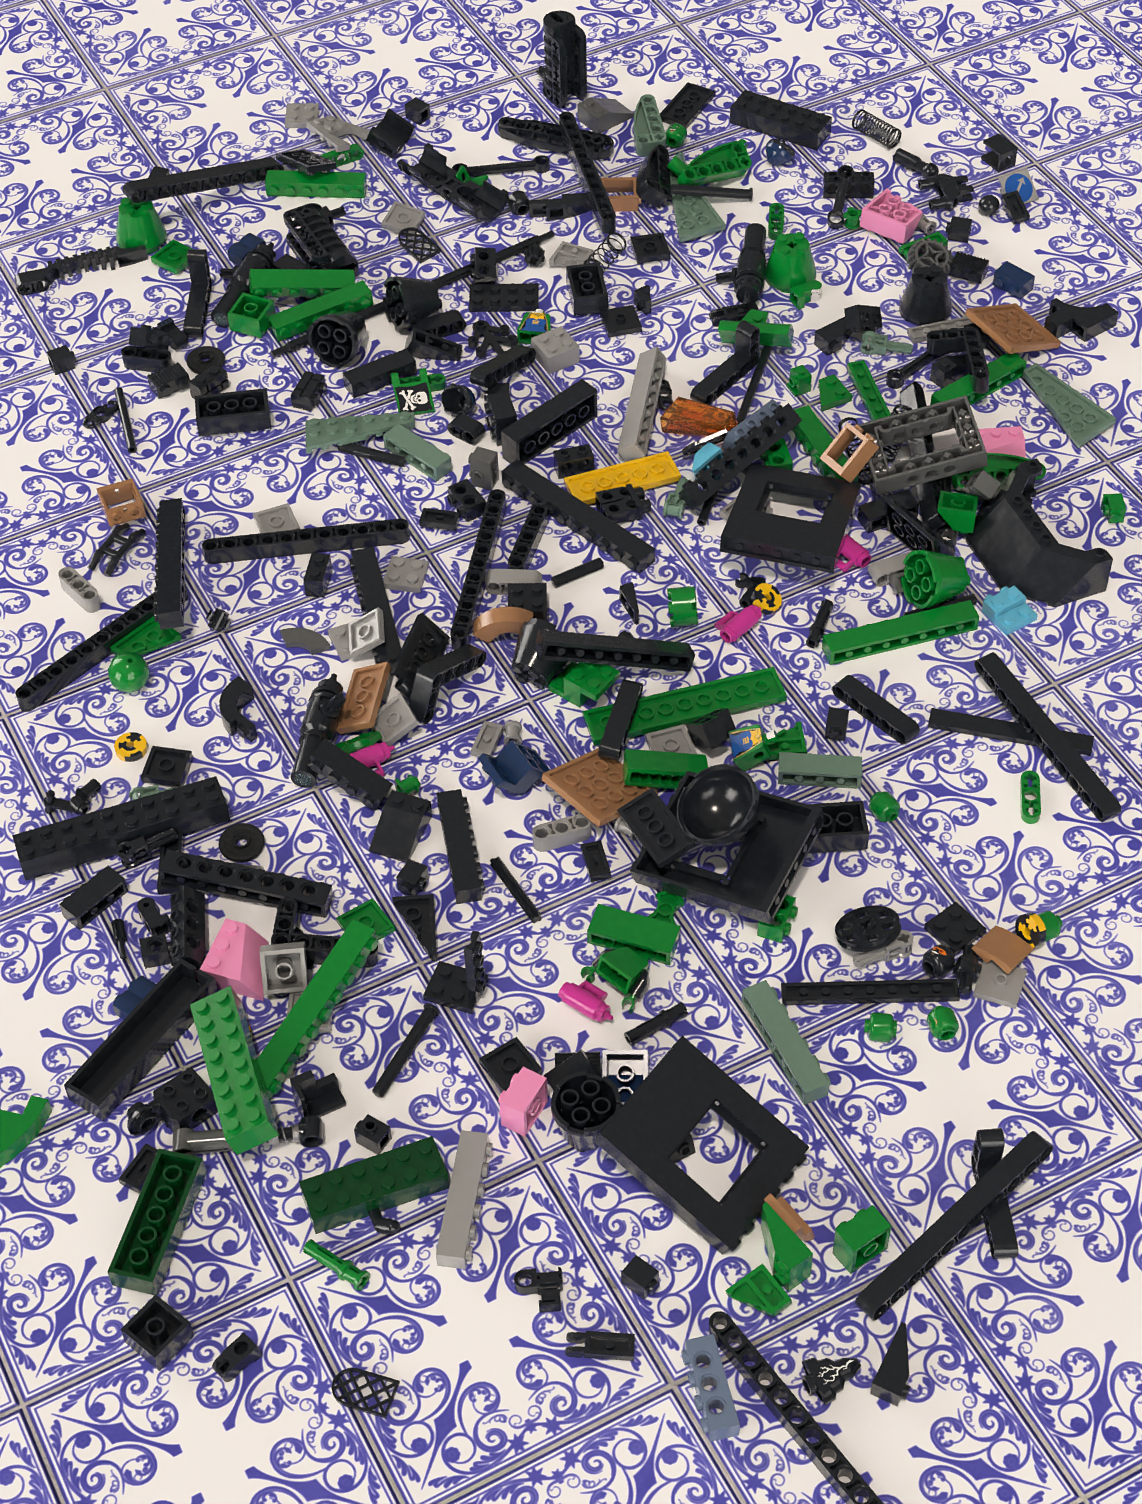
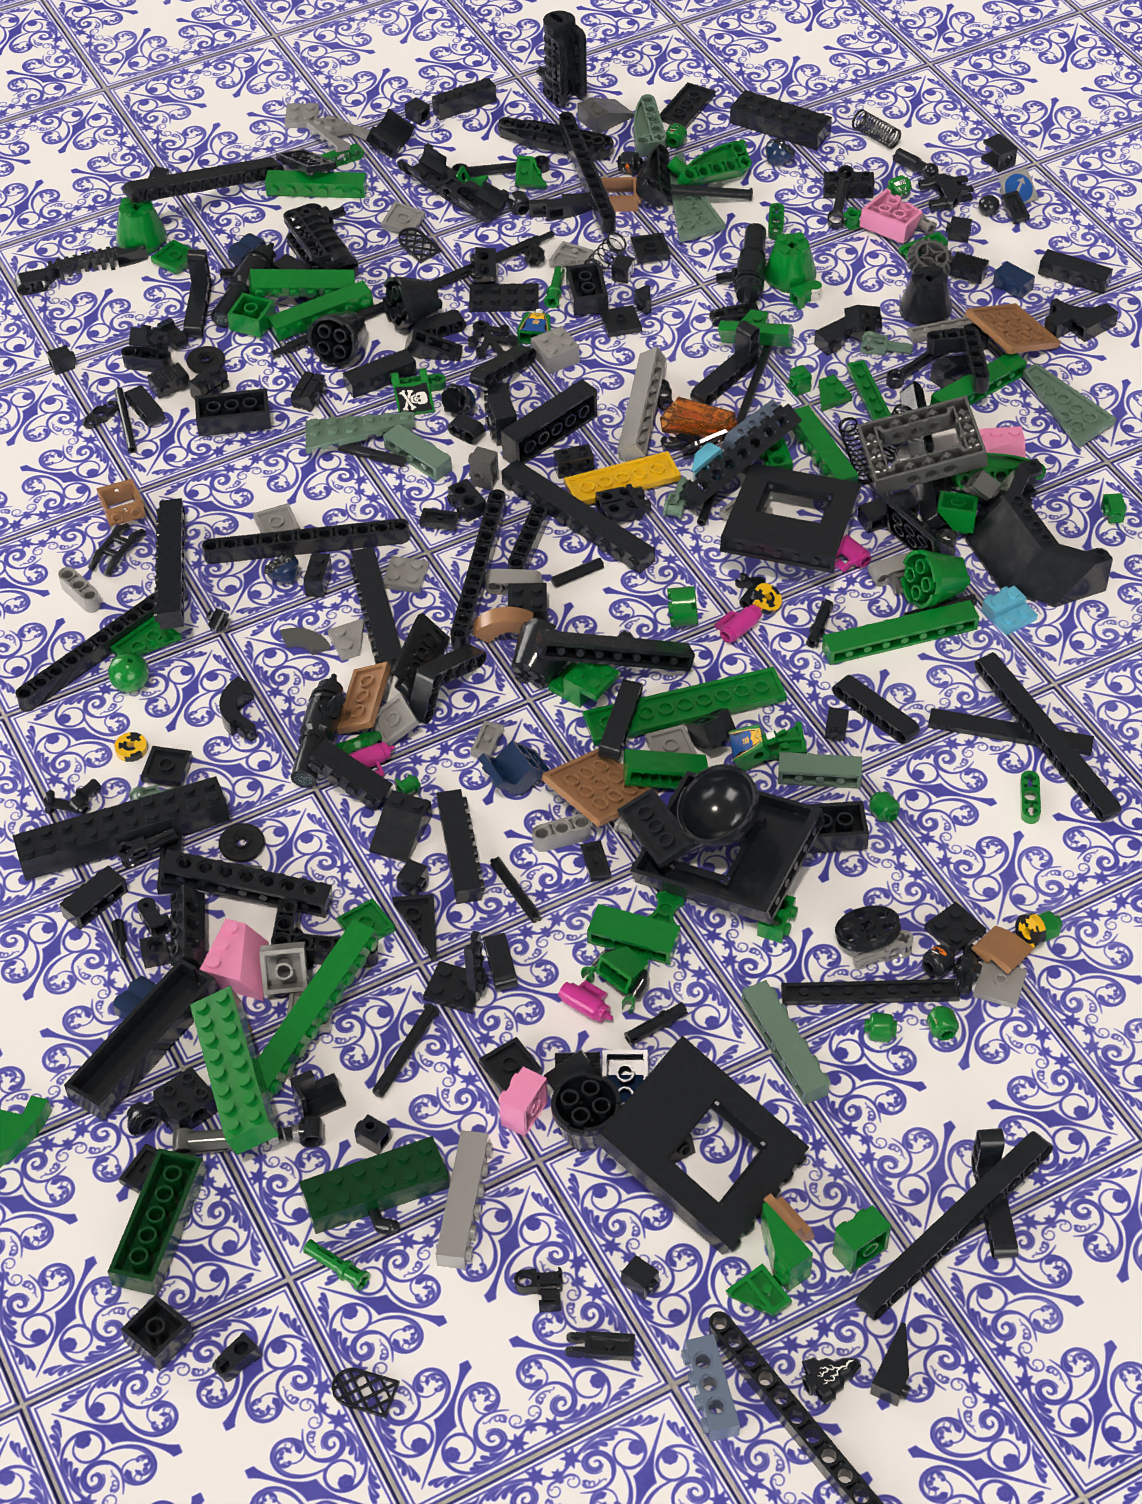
light grey plate [348,607,385,658] -> none
light grey bush [504,721,522,746] -> none
black slope [619,582,639,625] -> none
medium nougat window [820,422,879,483] -> none
none -> black beam [124,385,165,427]
none -> dark blue hair [264,551,299,584]
none -> black brick [432,77,497,121]
none -> black beam [483,932,518,991]
none -> green wing [515,155,547,190]
none -> green pin [544,266,565,308]
none -> black brick [611,254,635,284]
none -> black head [617,151,643,173]
none -> black piece [660,433,703,450]
none -> green head [886,175,912,198]
none -> black brick [1038,249,1113,294]

